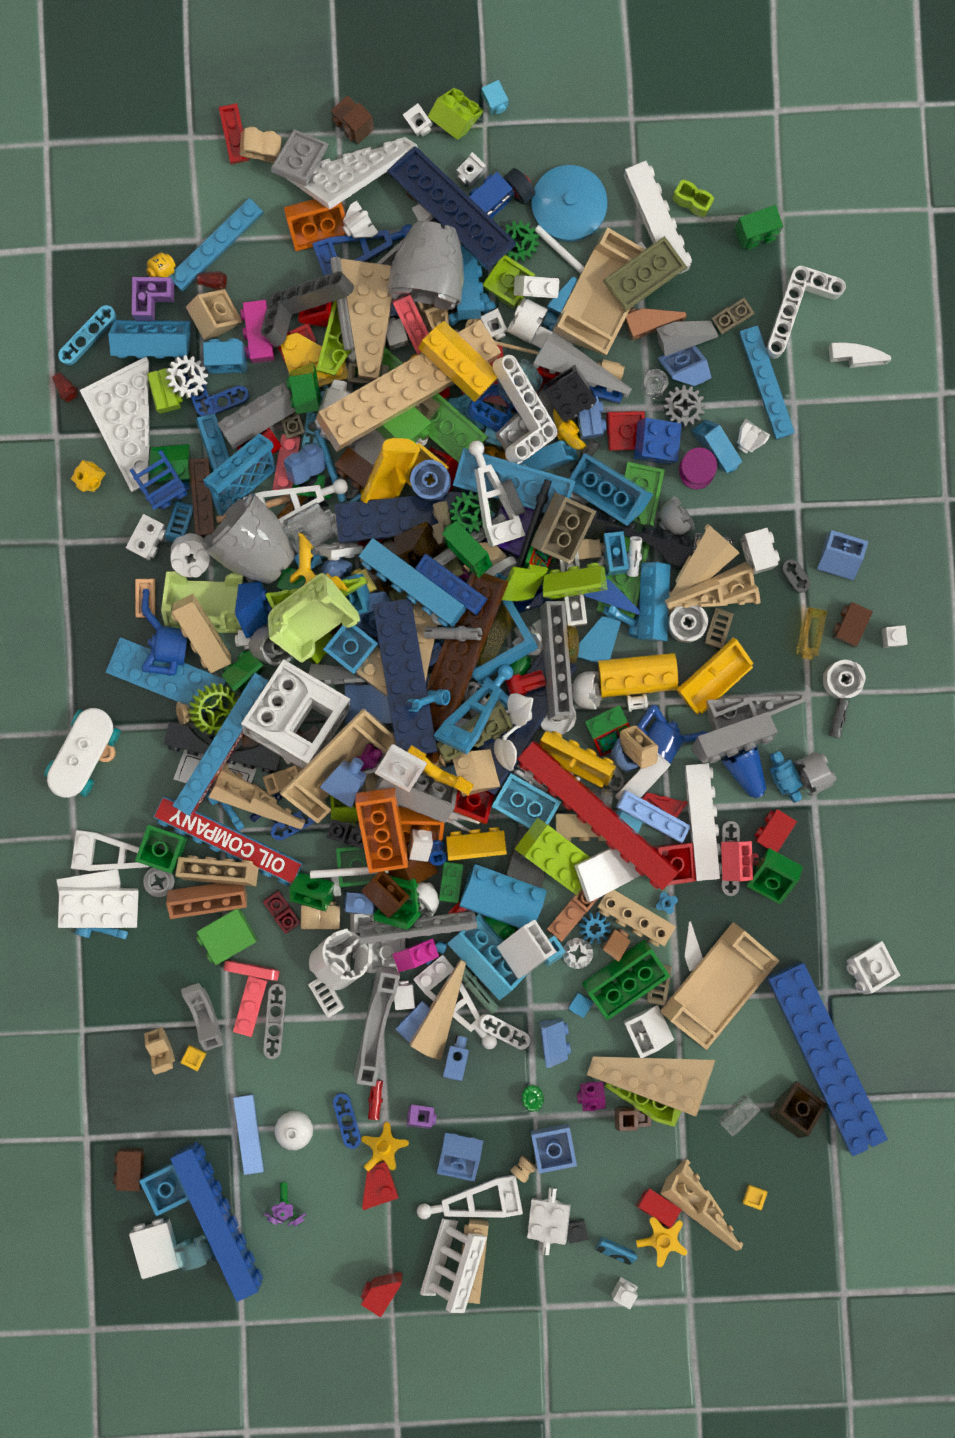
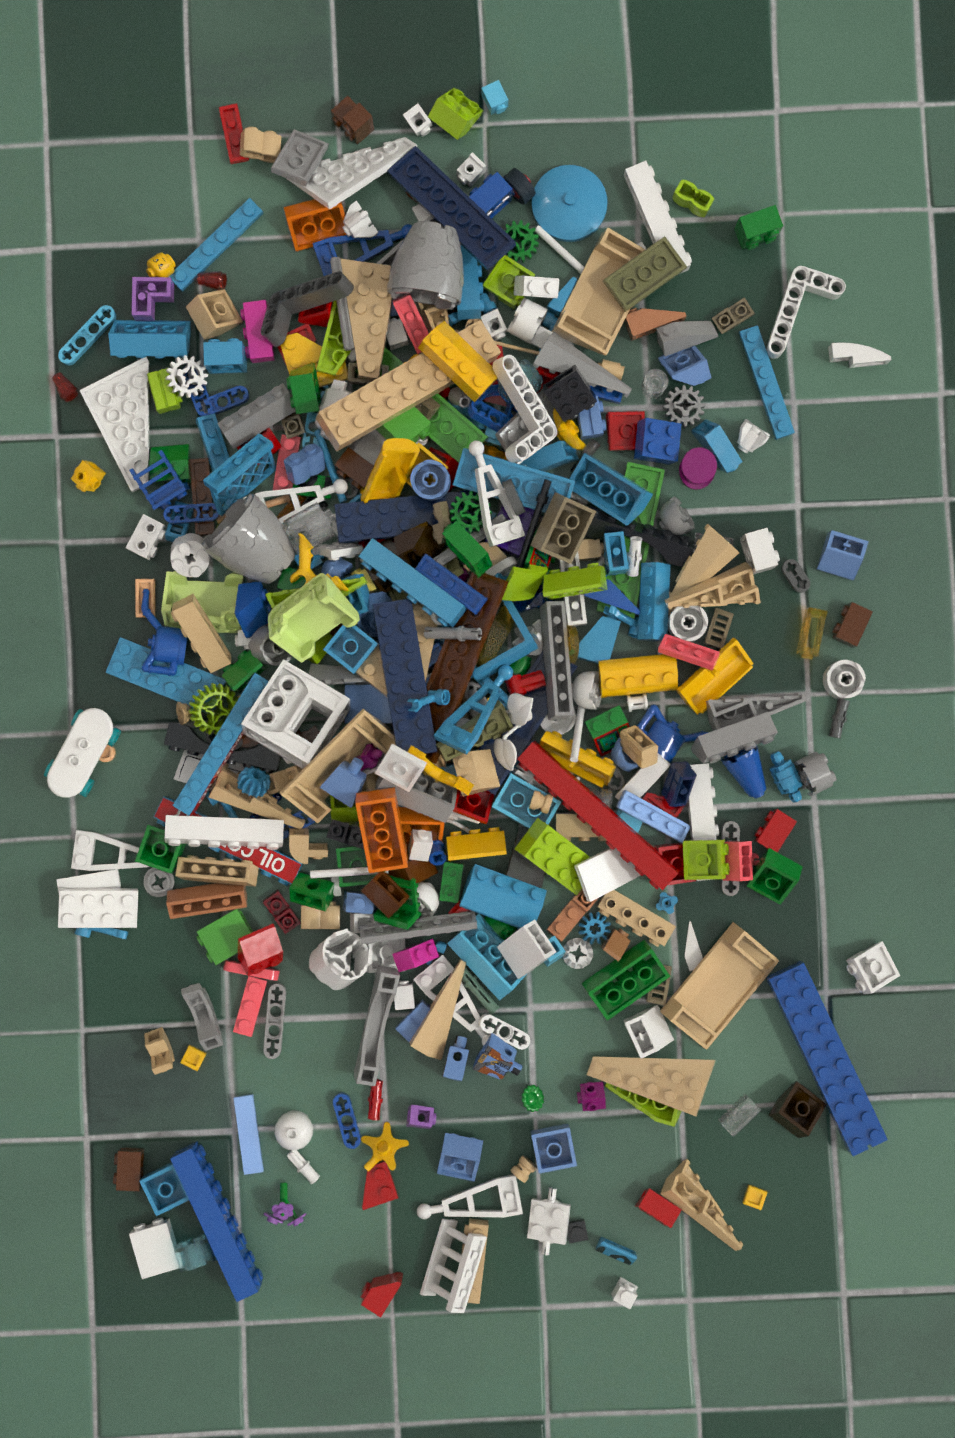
white slope [308,979,345,1018] -> none
medium blue slope [540,1018,571,1068] -> none
dark azure slope [567,992,594,1018] -> none
reddish brown brick [615,1106,651,1131] -> none
yellow animal [636,1217,687,1267] -> none
white brick [881,625,907,648] -> none
none -> blue beam [163,503,220,524]
none -> white brick [165,815,284,850]
none -> dark azure gear [237,766,271,798]
none -> slope [238,924,283,976]
none -> white axle [287,1150,320,1184]
none -> tan brick [289,828,328,864]
none -> light grey cone [448,387,470,408]
none -> torso [472,1033,522,1079]
none -> tan wheel [529,790,553,814]
none -> white bar [570,706,585,762]
none -> coral plate [658,634,720,671]
none -> dark blue brick [661,761,697,807]
none -> lime plate [683,839,730,880]

